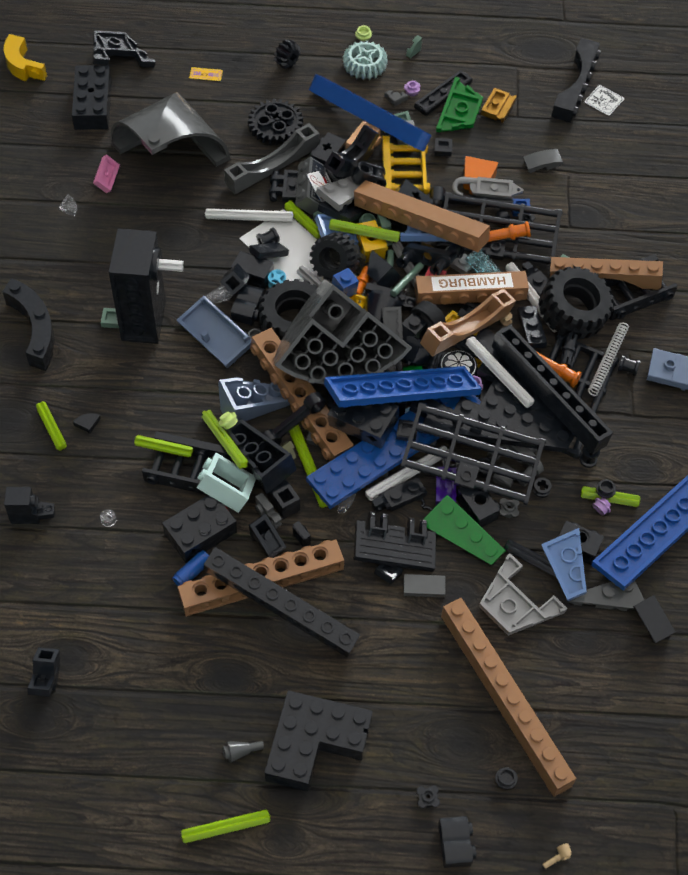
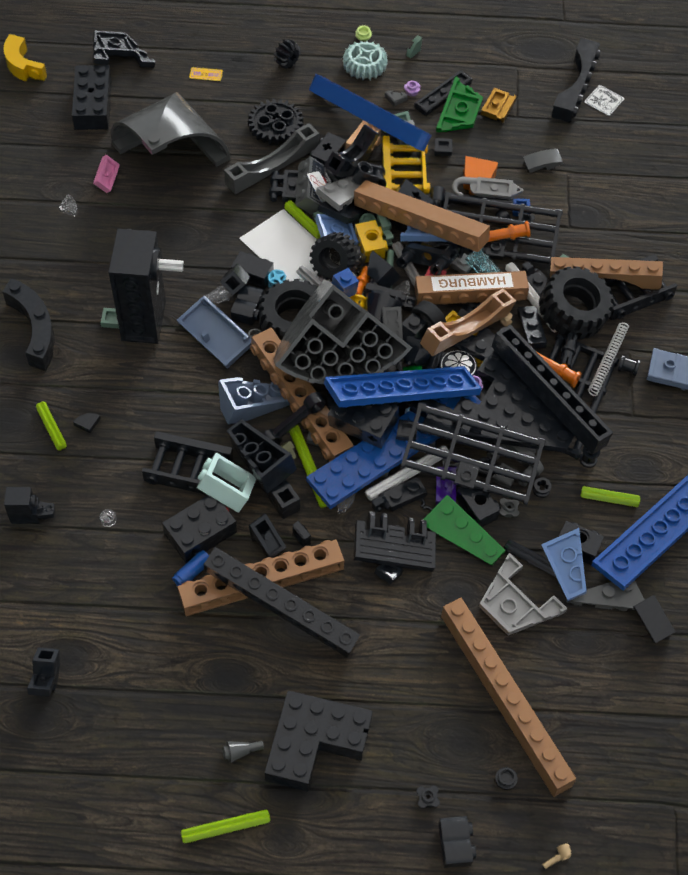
lime axle [134,435,193,457] -> none
lime axle [202,410,248,469] -> none
white axle [205,209,293,222] -> none
yellowish green plate [219,412,238,429] -> none
black tile [249,242,289,259] -> none
dark grey plate [255,493,282,529] -> none
black bush [256,227,280,244] -> none
lime axle [329,219,400,242] -> none
sand green bar [390,262,424,297] -> none
dark grey tile [403,574,445,598] -> none
white axle [466,336,535,408] -> none
lavender plate [592,498,611,516] -> none
black plate [596,479,616,499] -> none

